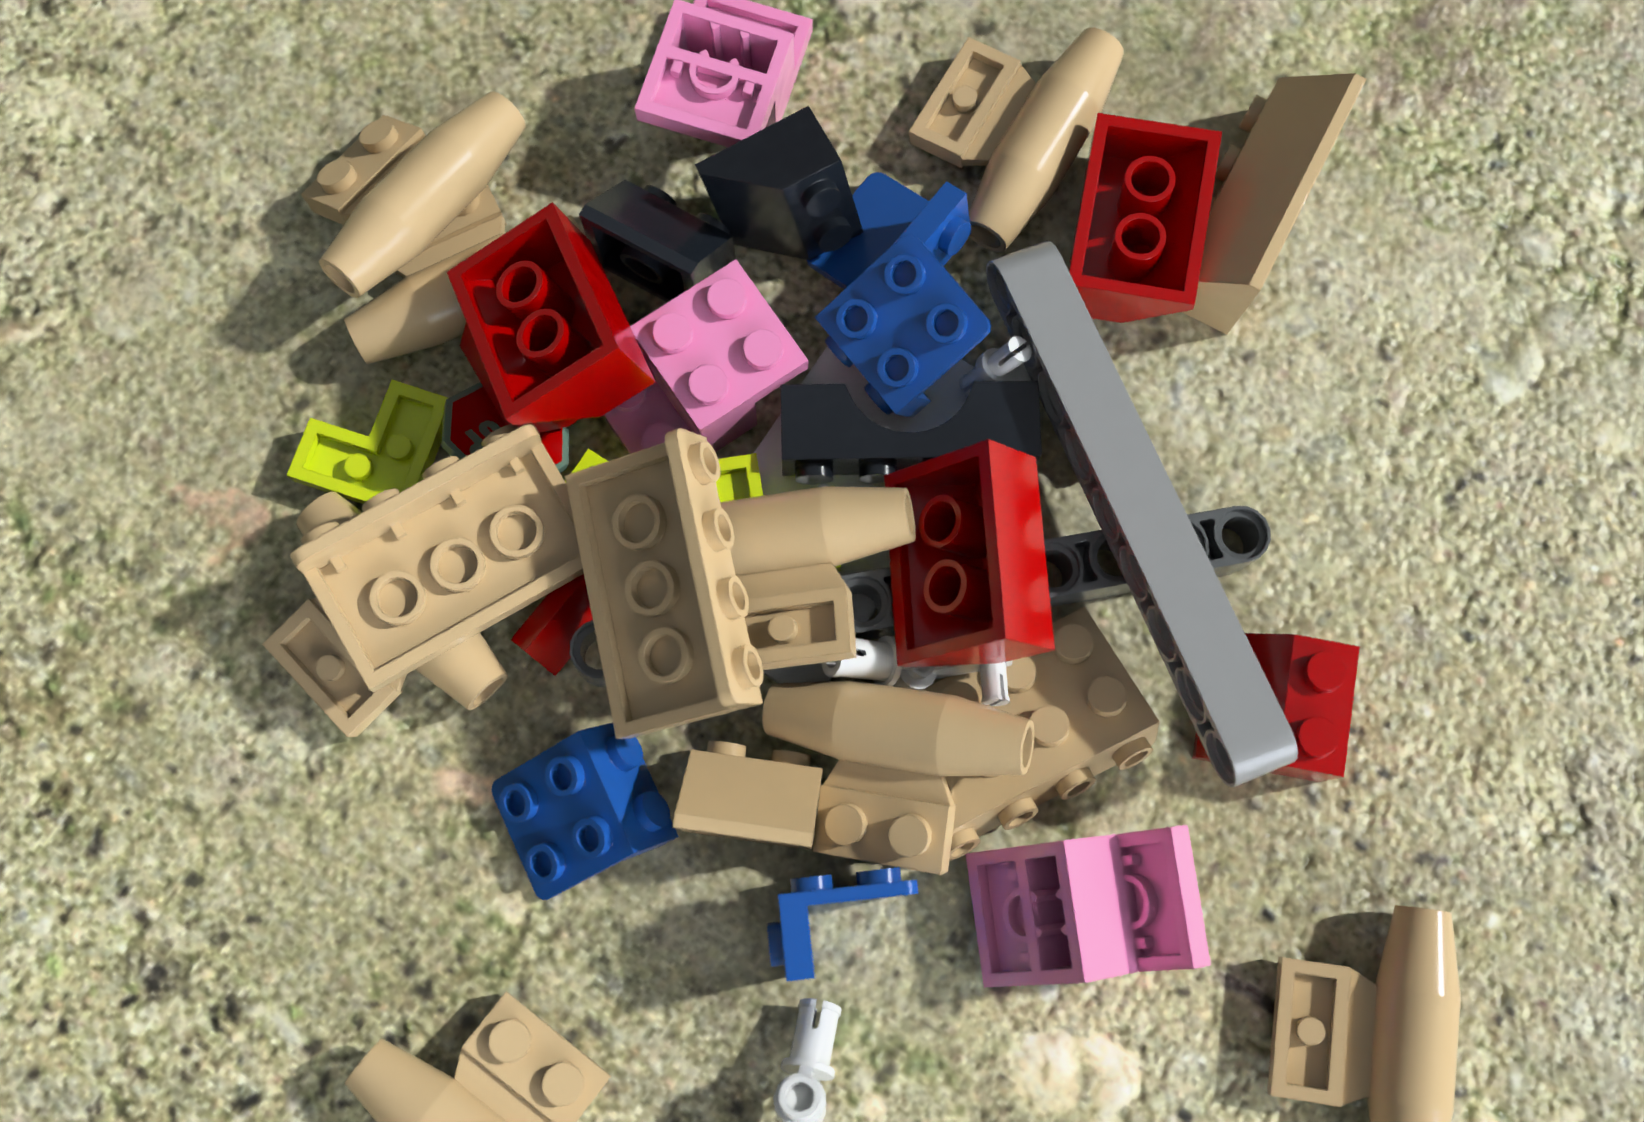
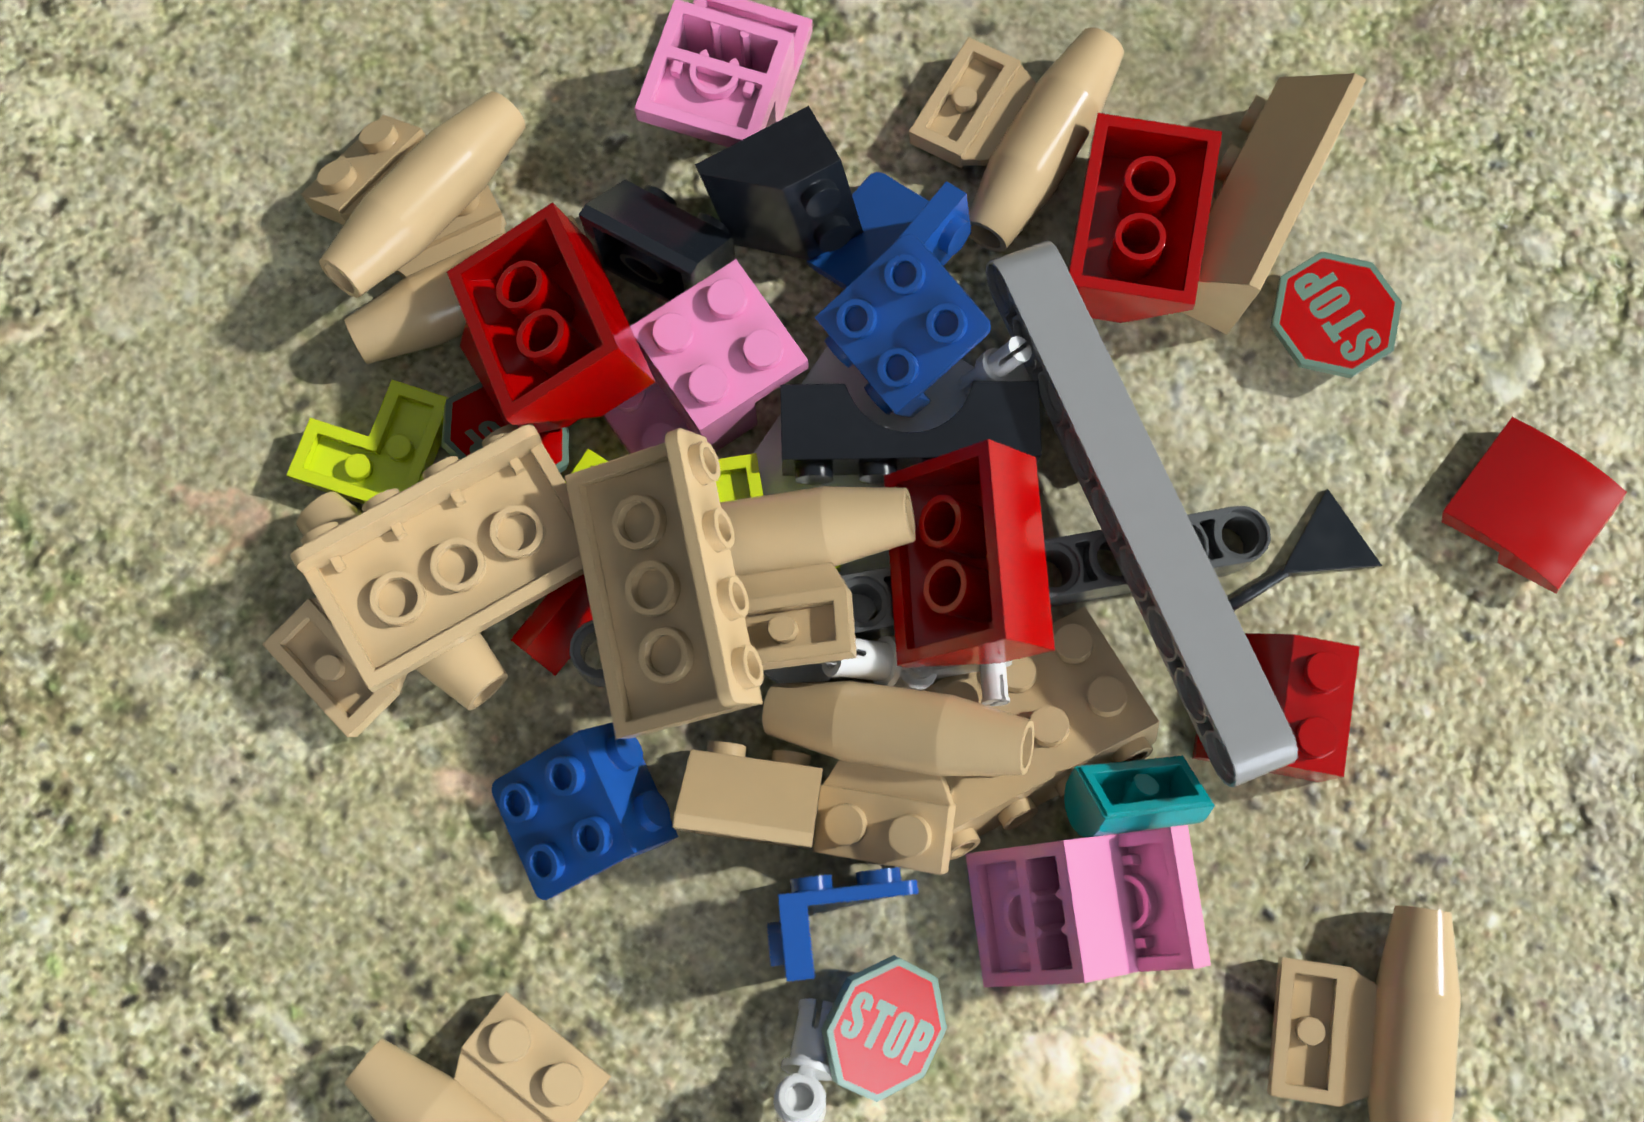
none -> piece [821,955,947,1102]
none -> teal brick [1064,755,1215,838]
none -> black piece [1229,488,1382,611]
none -> piece [1270,251,1402,379]
none -> red slope [1441,417,1627,594]

